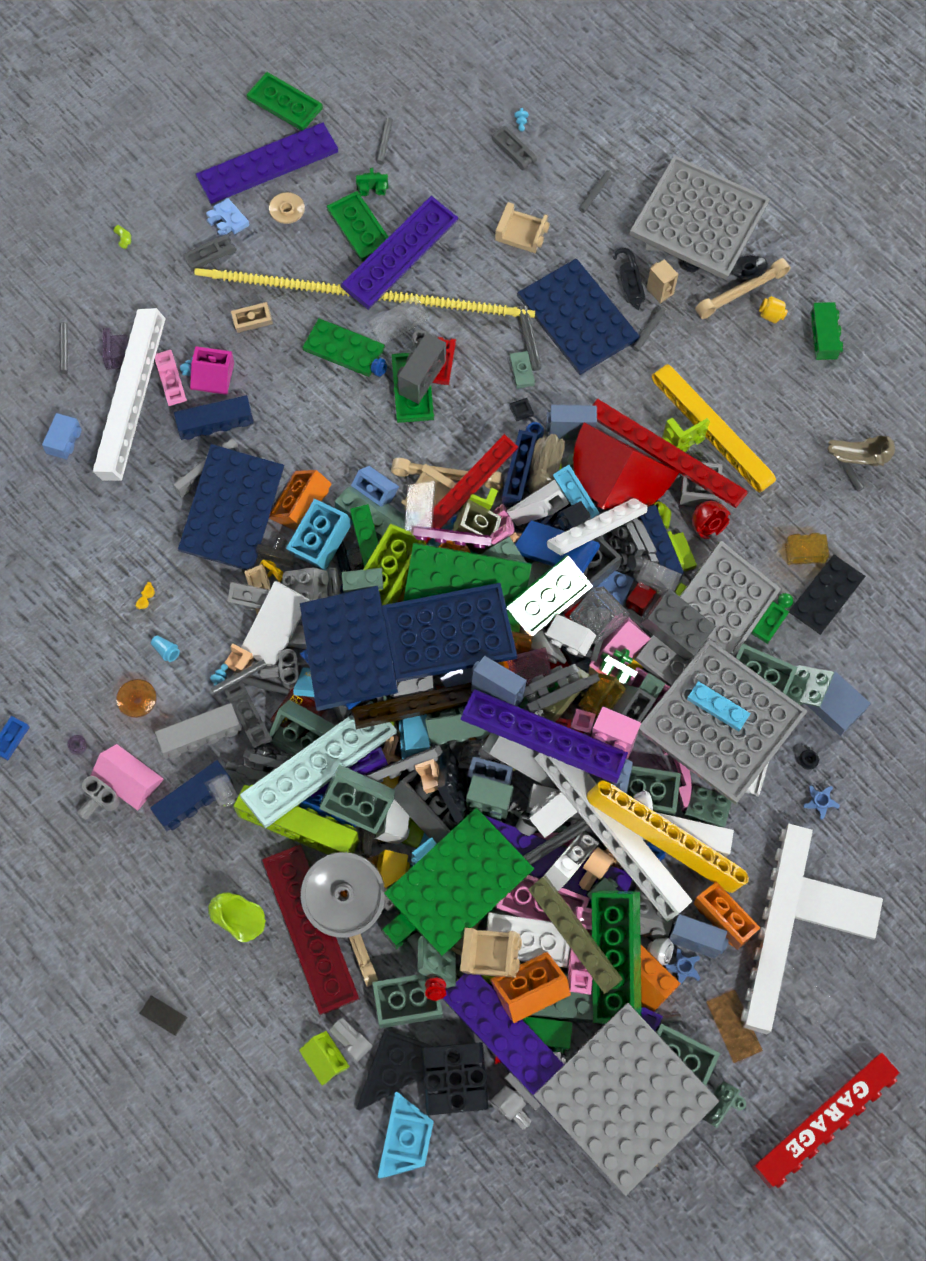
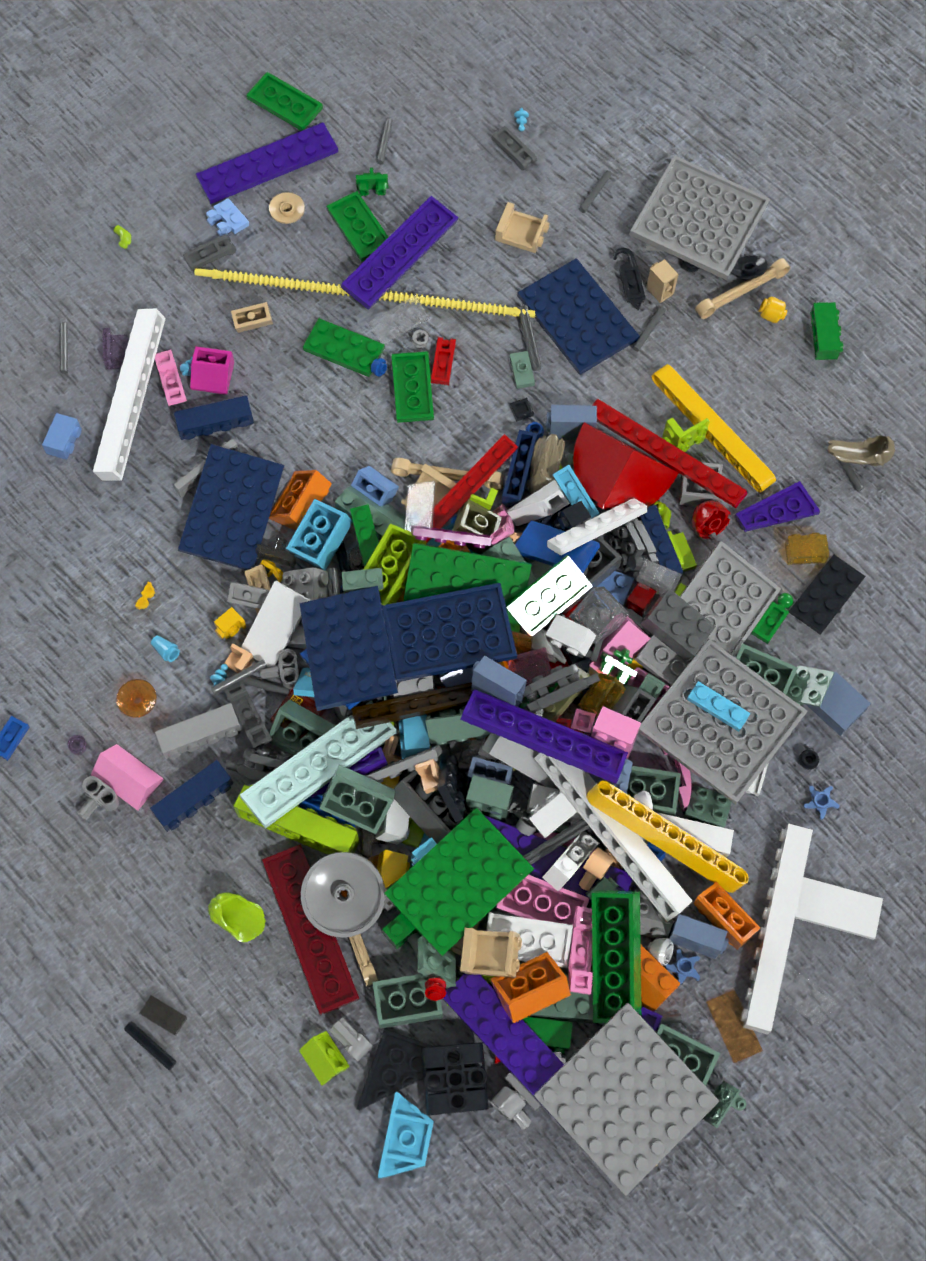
clear brick [204,773,238,808] -> none
dark grey brick [397,333,446,404] -> none
olive plate [528,876,623,994] -> none
red brick [752,1053,900,1189] -> none
none -> black axle [124,1021,177,1070]
none -> yellow brick [214,607,246,639]
none -> dark purple wing [735,481,820,532]

